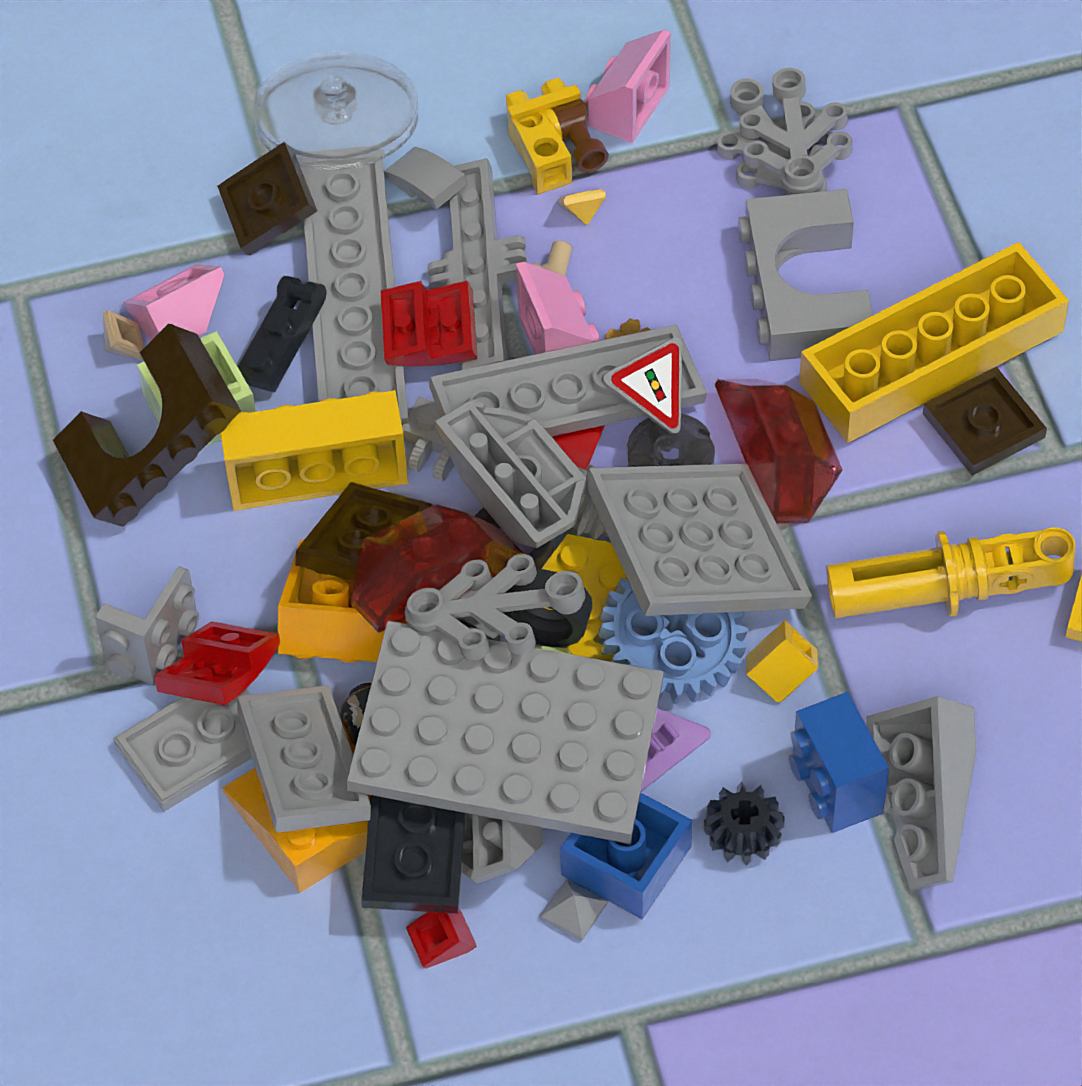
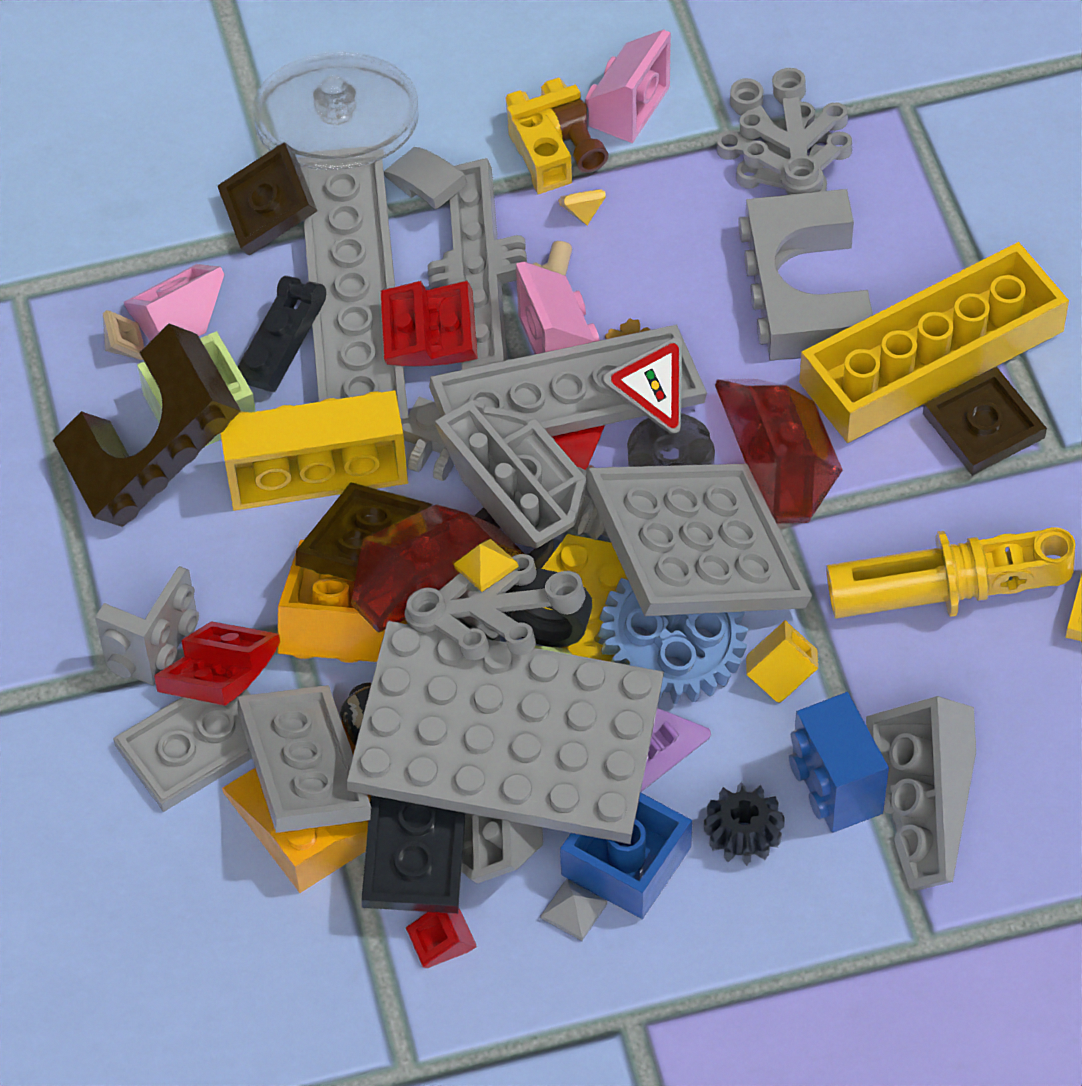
none -> yellow slope [454,539,519,592]

